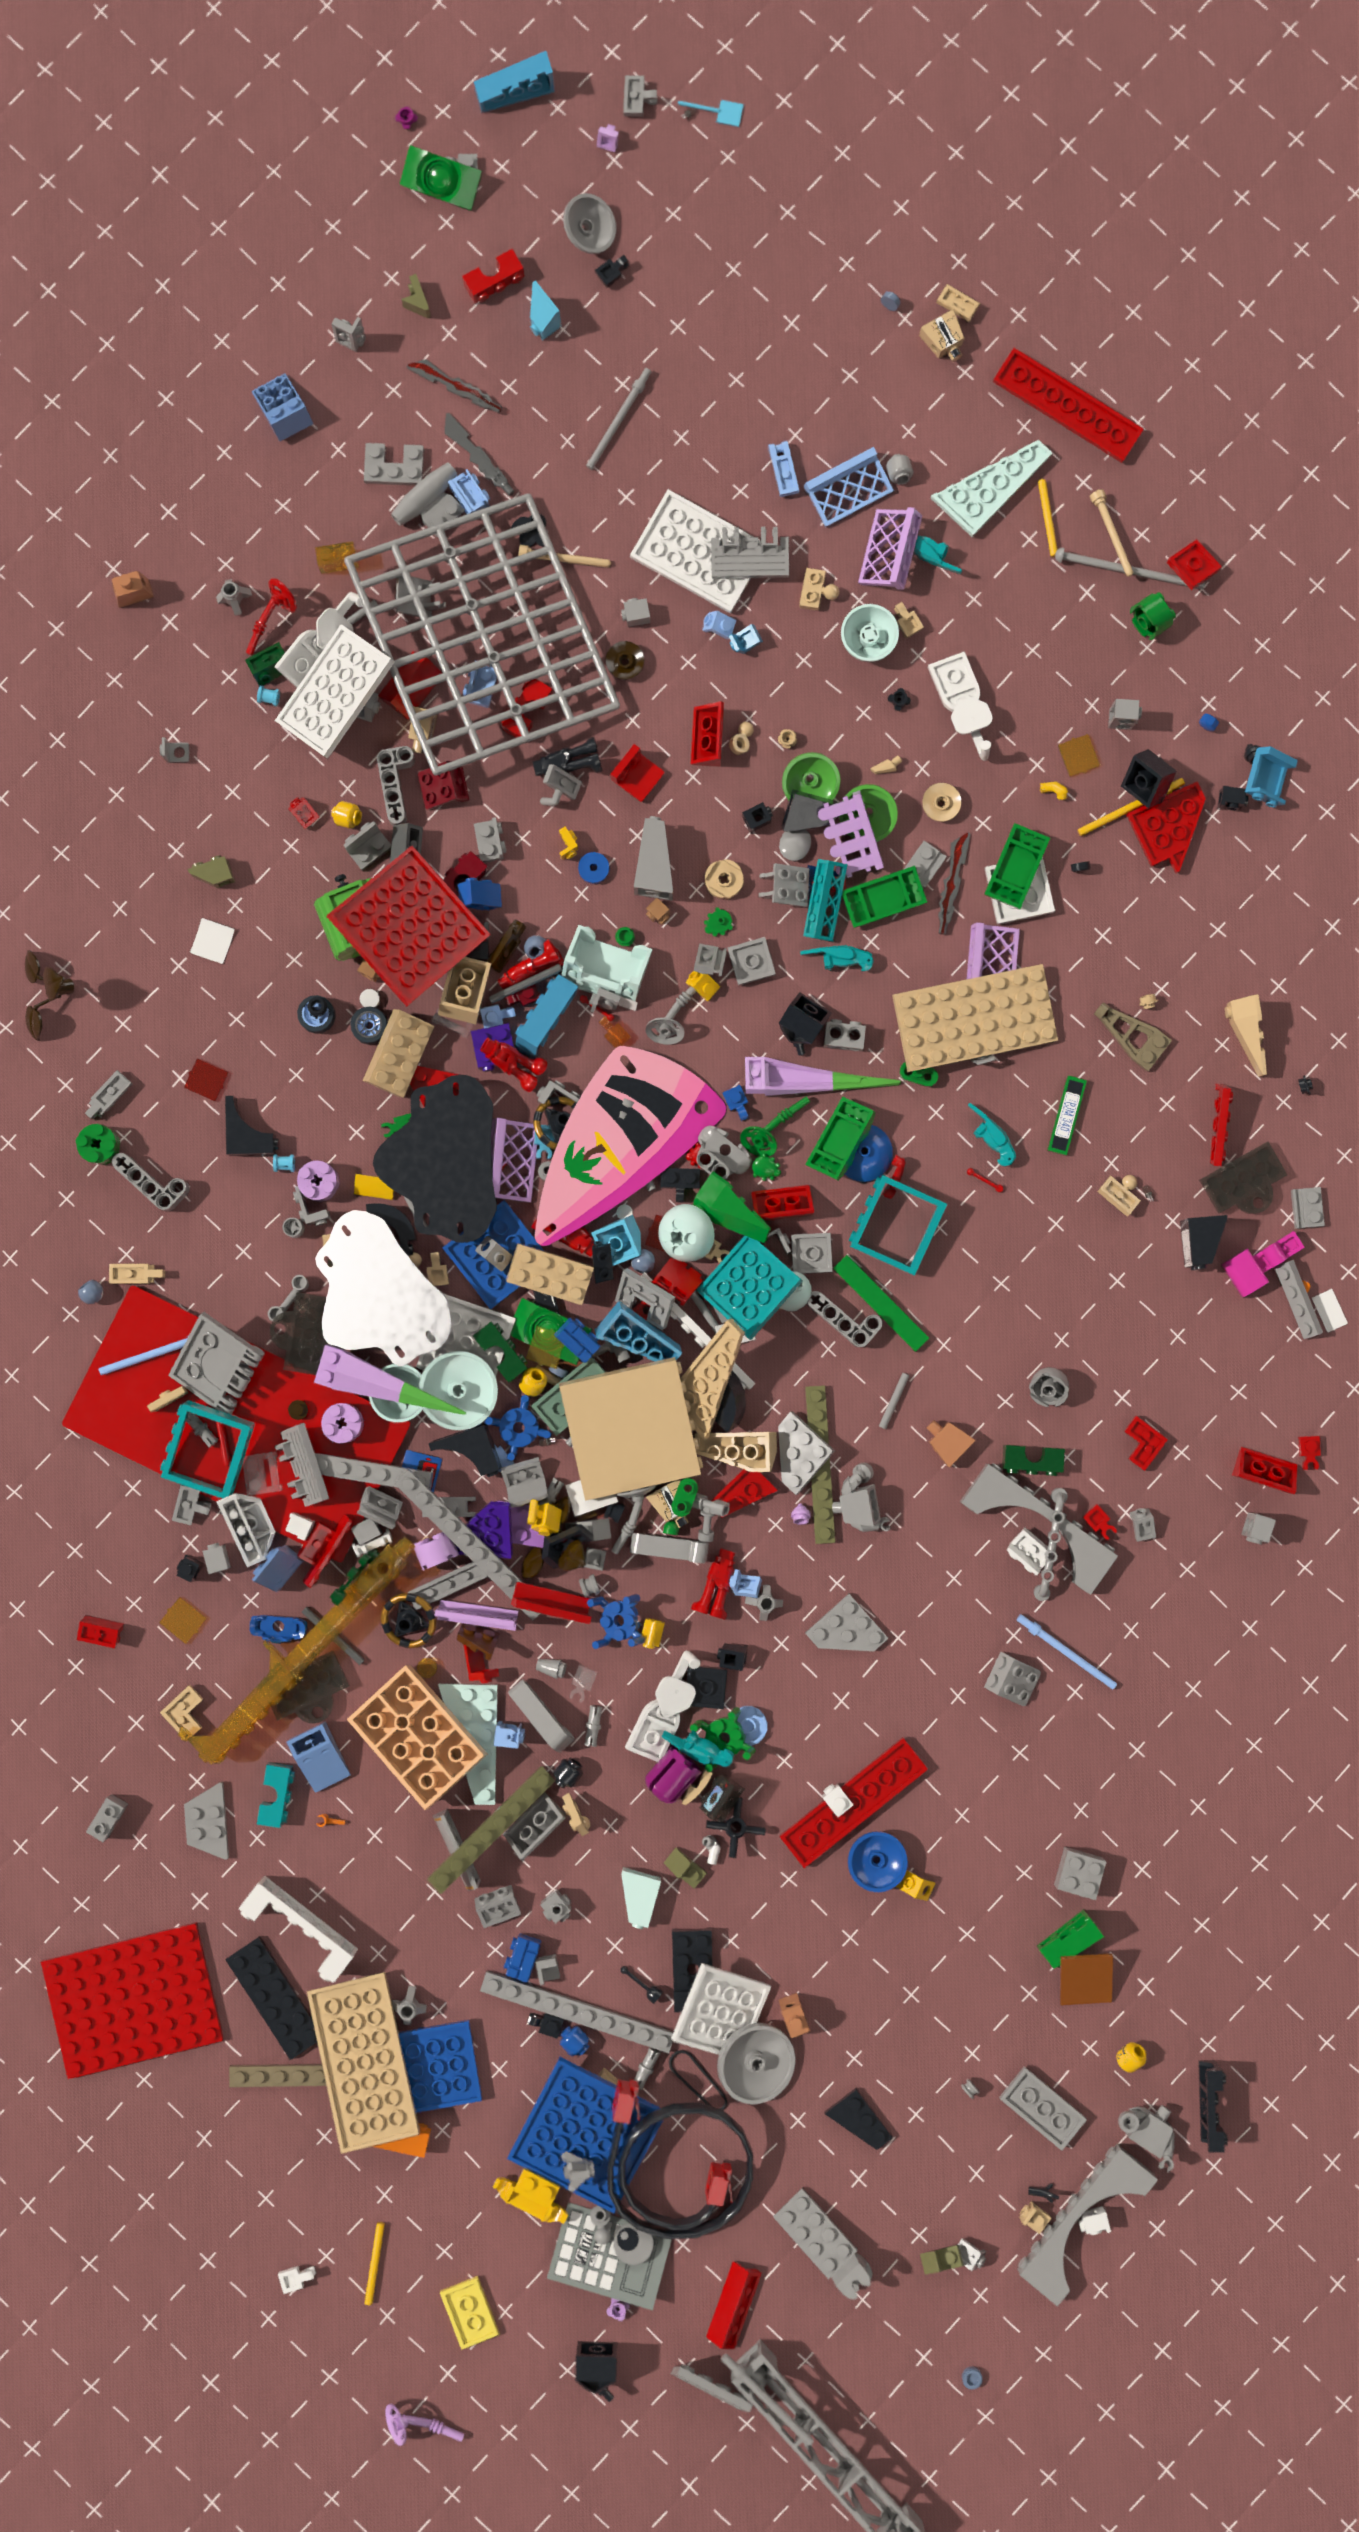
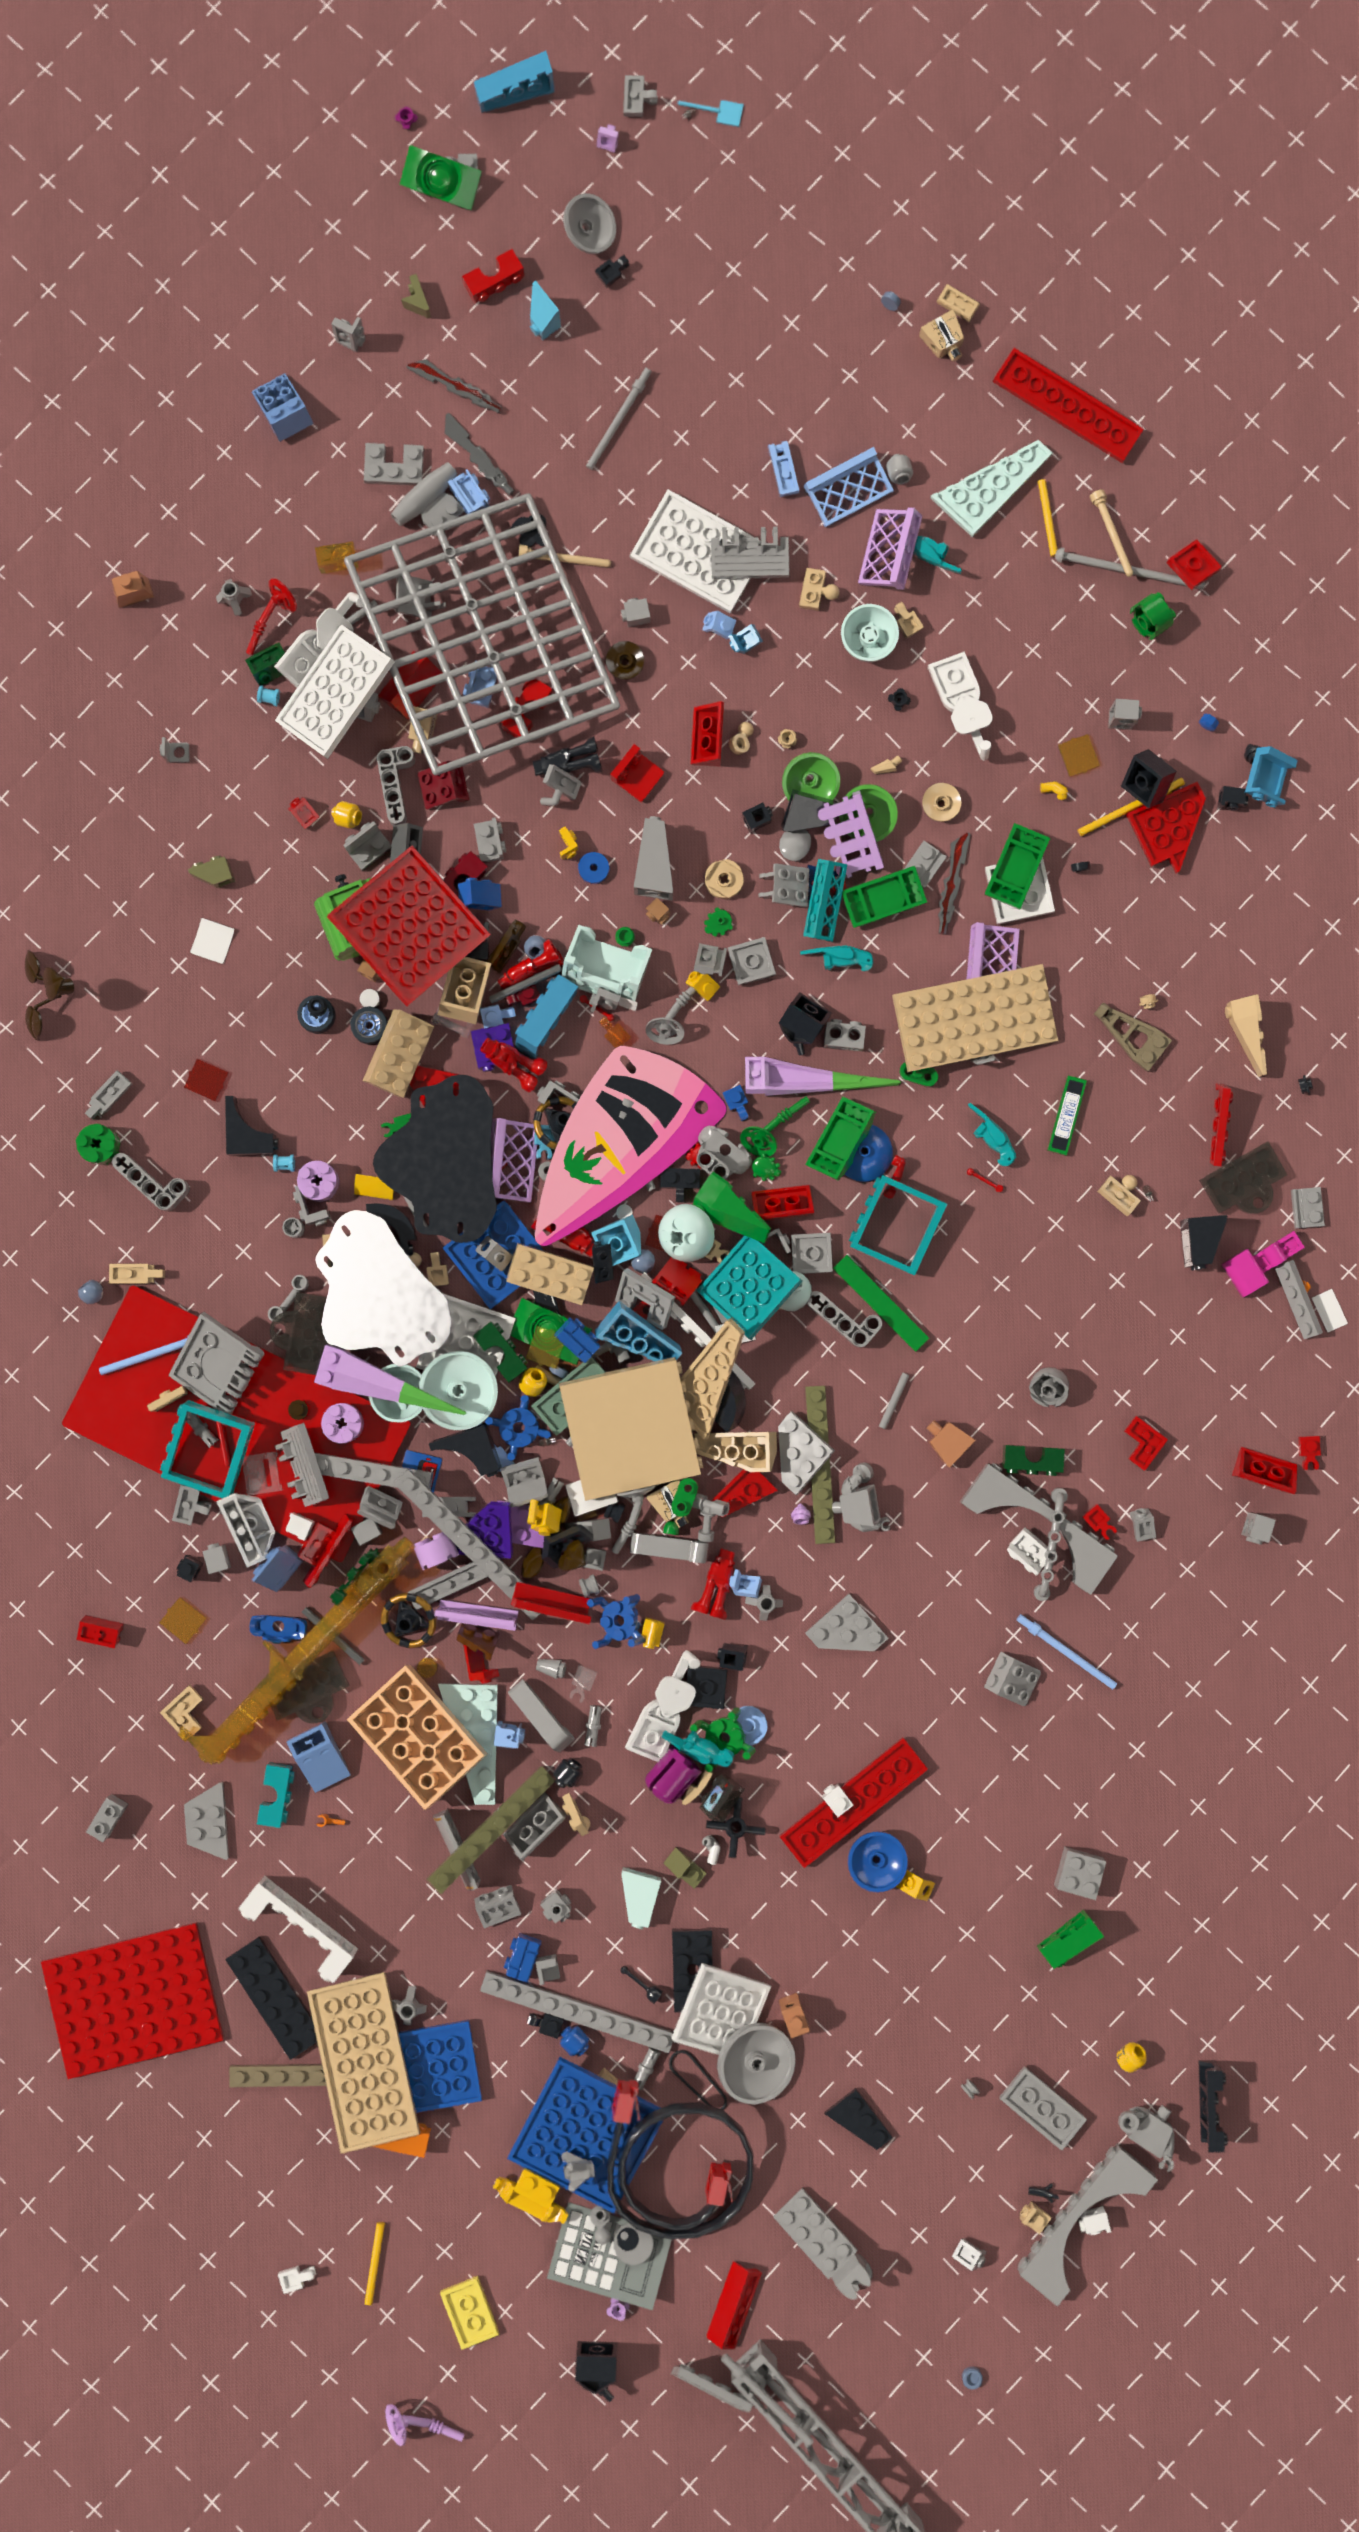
white piece [352,1529,393,1558] -> none
olive slope [920,2245,964,2275] -> none
dark orange piece [1060,1954,1113,2005] -> none

